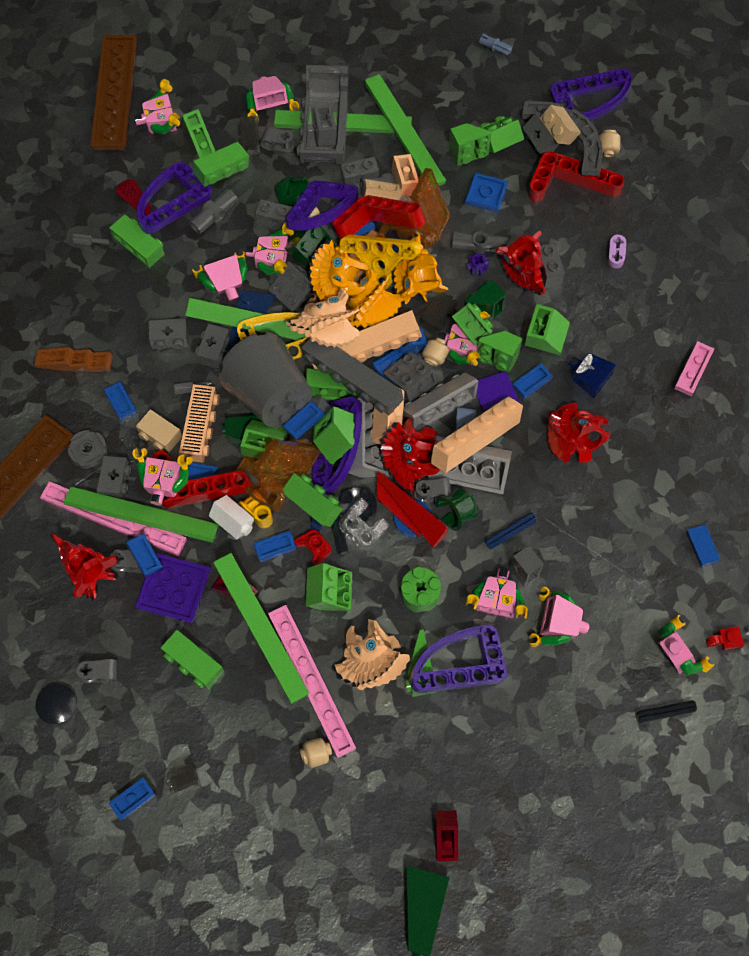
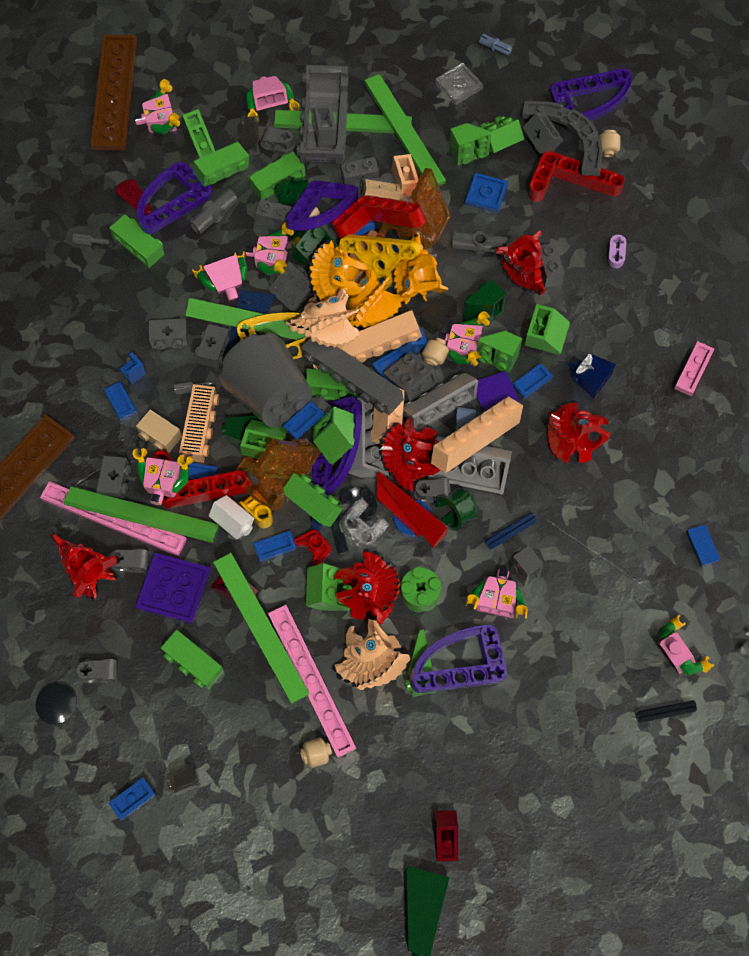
dark orange slope [34,347,113,372] -> none
dark grey plate [68,430,107,469] -> none
blue tile [126,534,162,577] -> none
bright green bracket [452,303,493,346] -> none
dark purple gear [467,253,490,276] -> none
bright pink torso [529,587,589,647] -> none
tan brick [540,105,581,145] -> none
red plate [706,626,744,651] -> none
none -> blue panel [119,352,146,384]
none -> bright green brick [249,151,305,200]
none -> red piece [334,548,400,624]
none -> clear tile [436,63,483,105]

